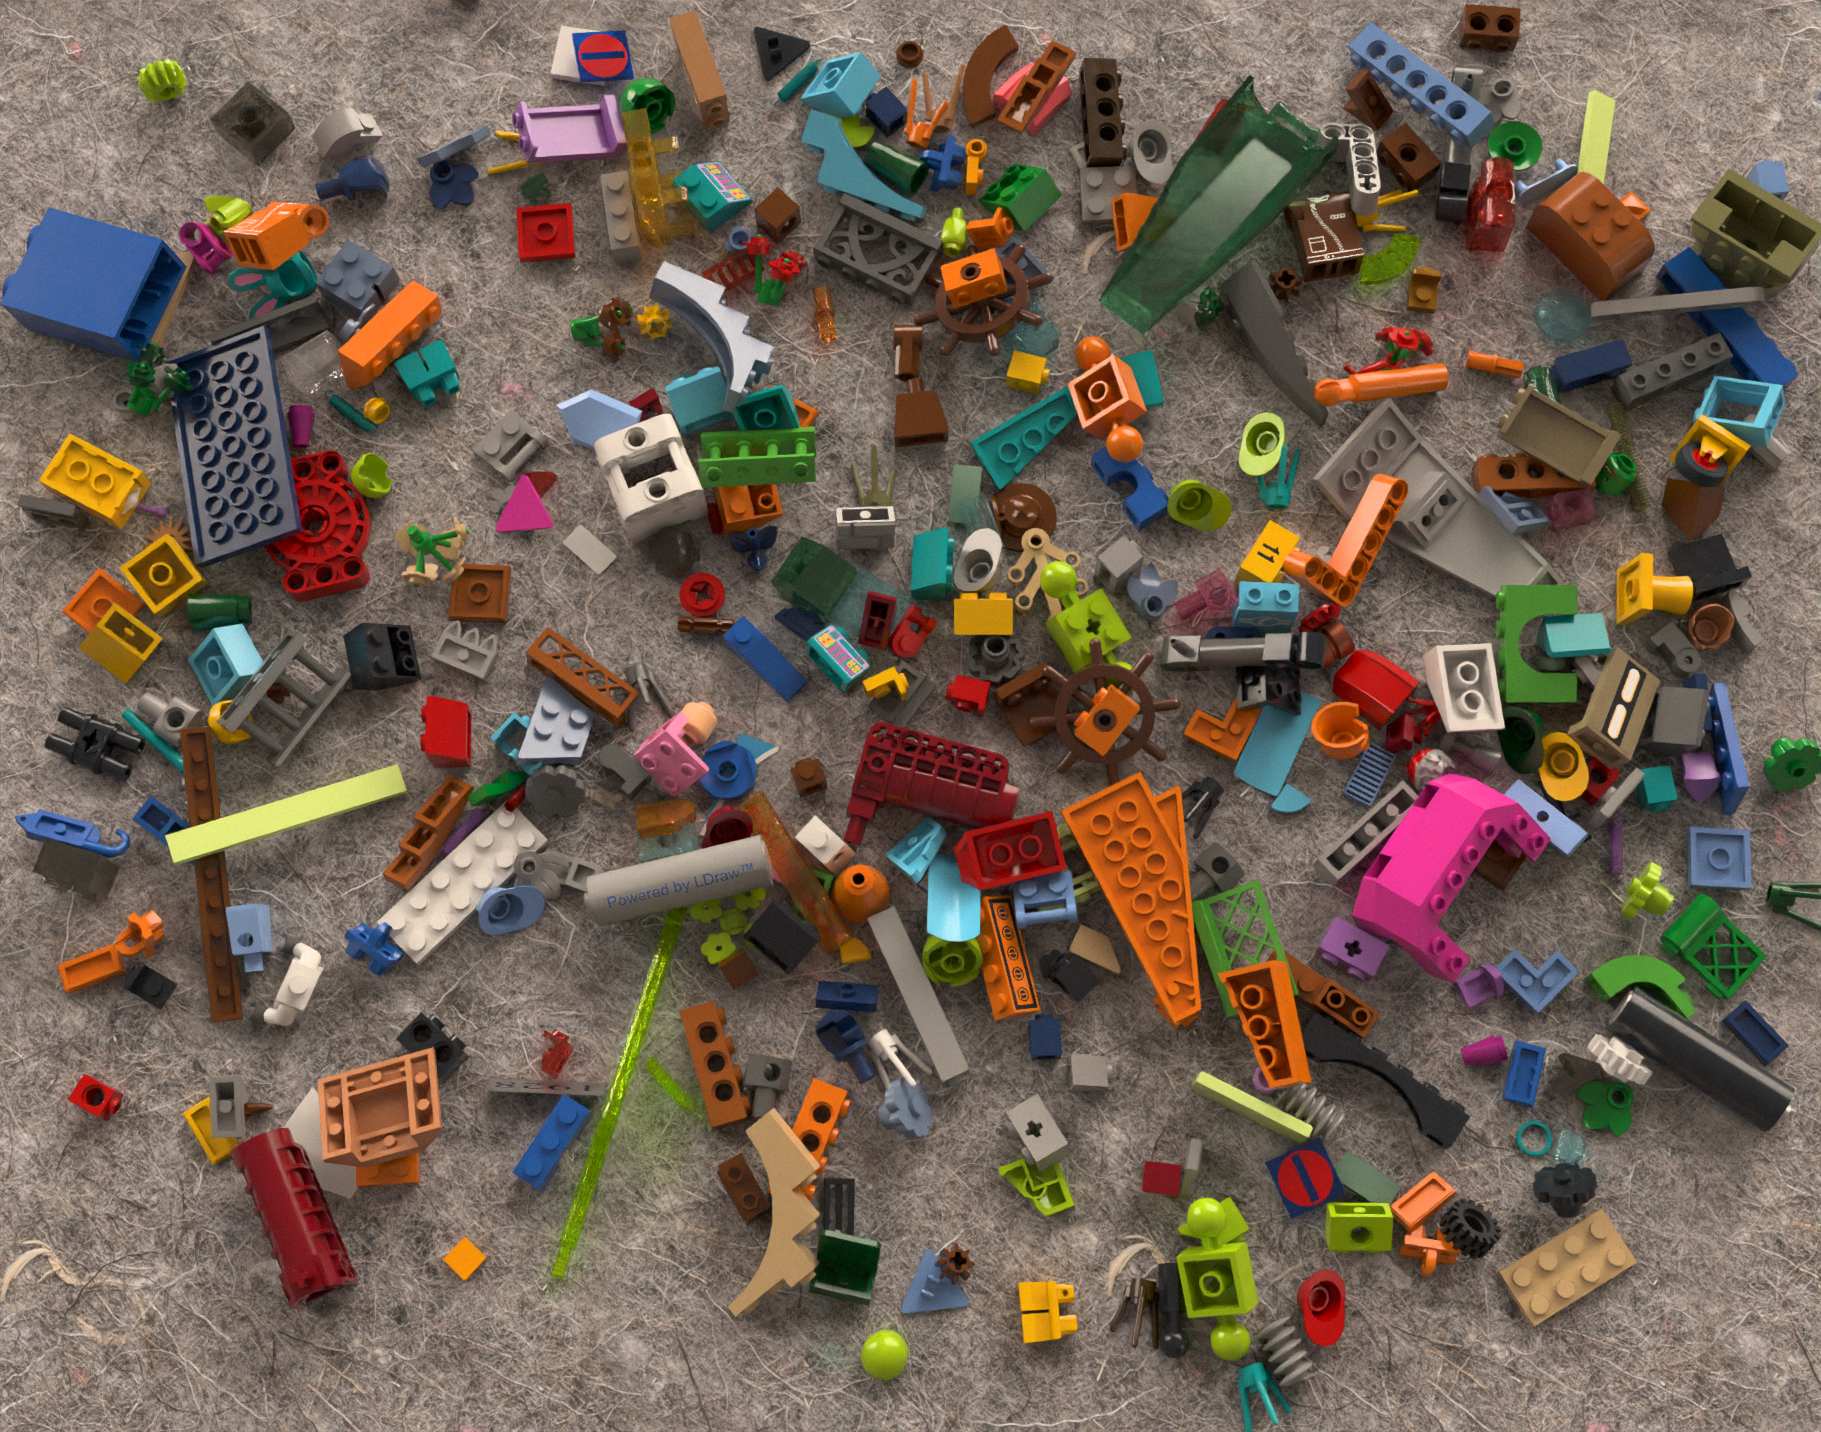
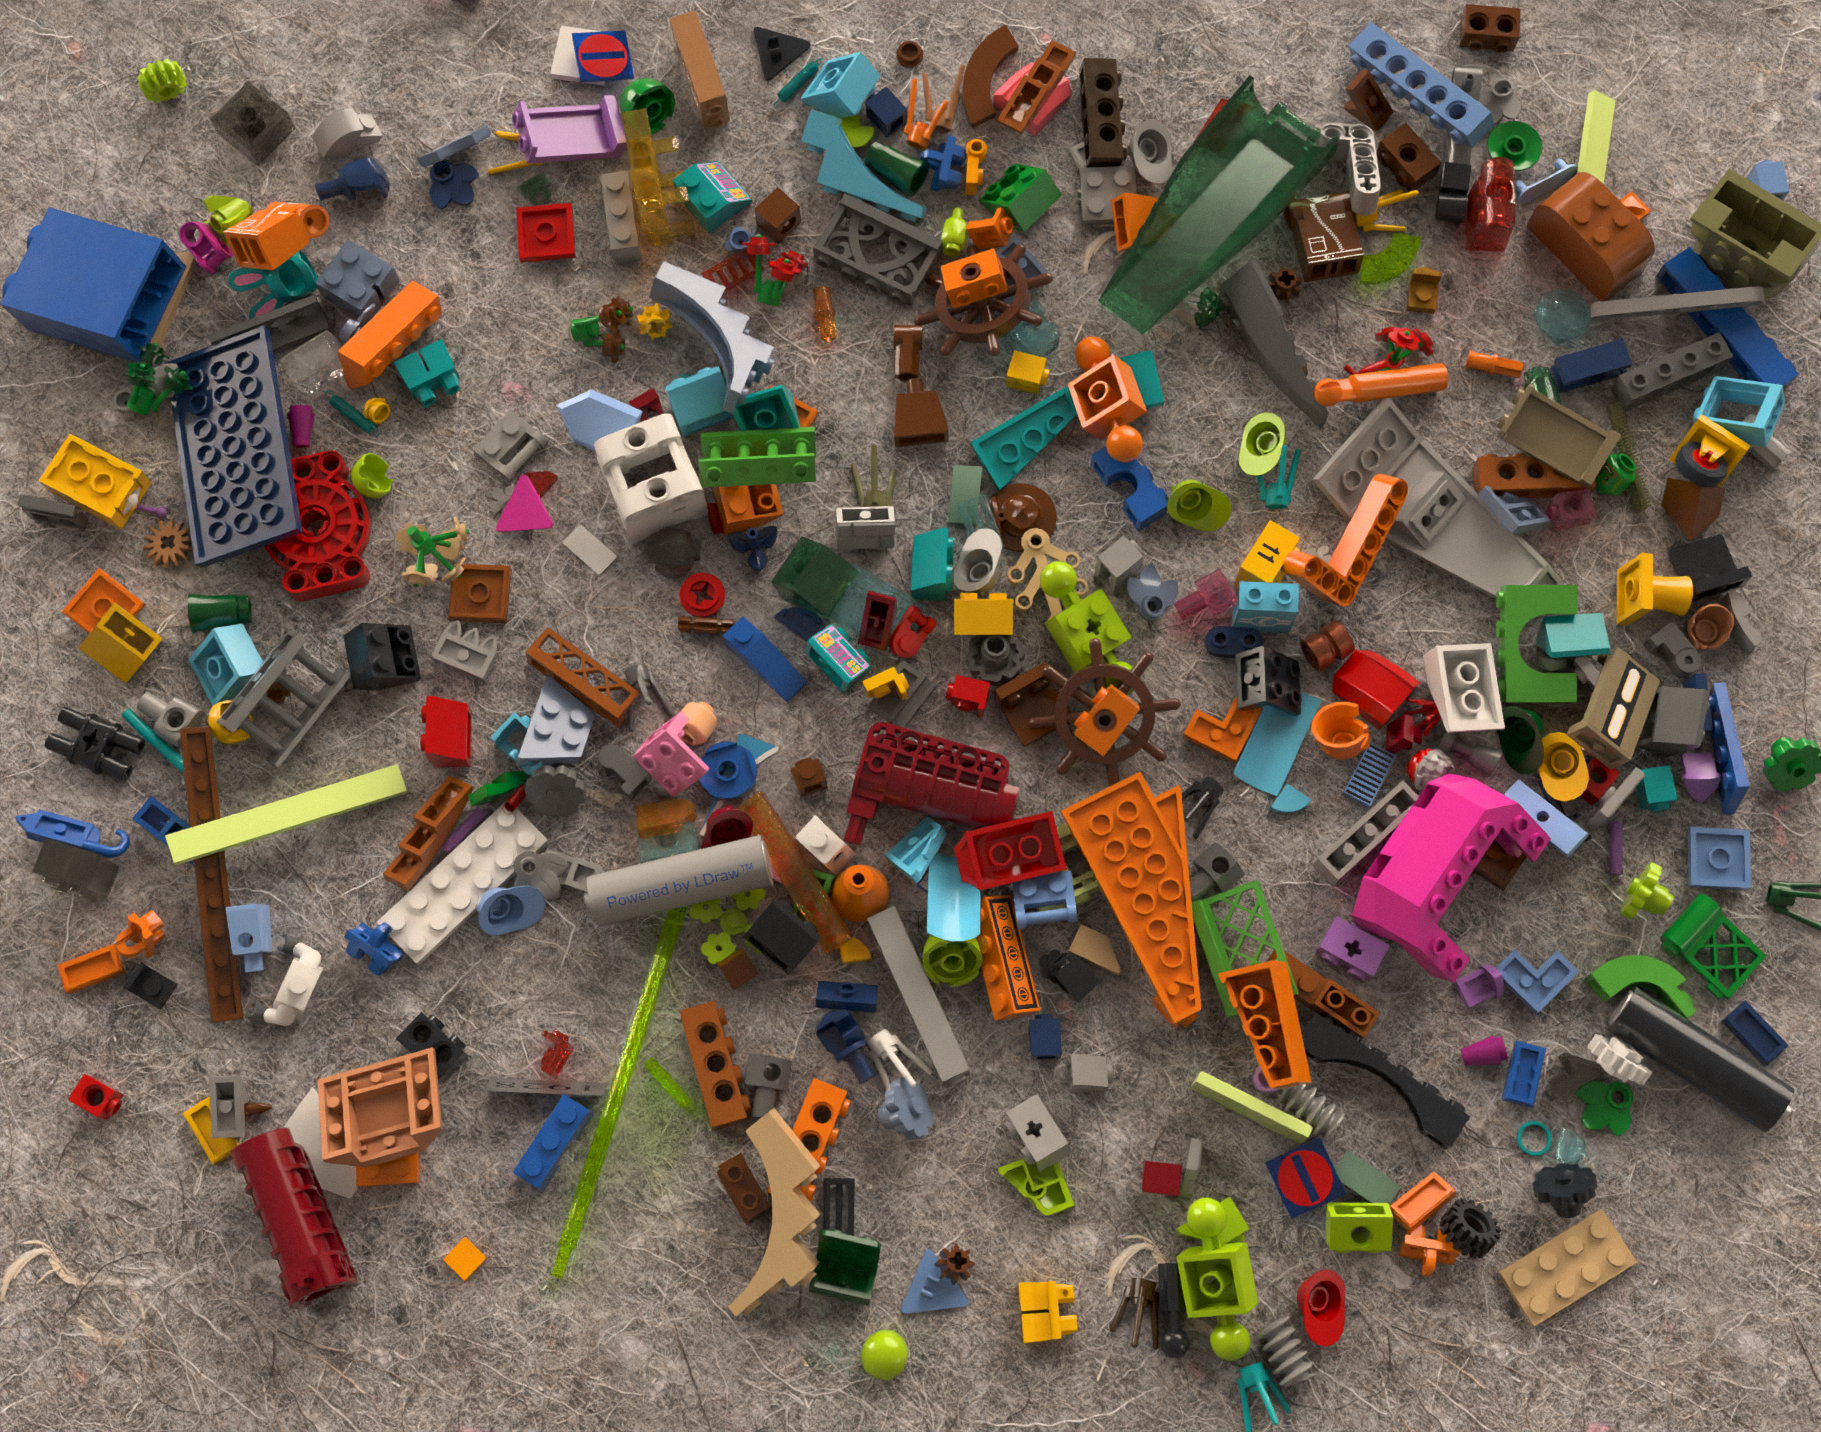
yellow brick [120,533,208,618] -> none
piece [1160,632,1328,672] -> none
red gear [1298,603,1341,633] -> none

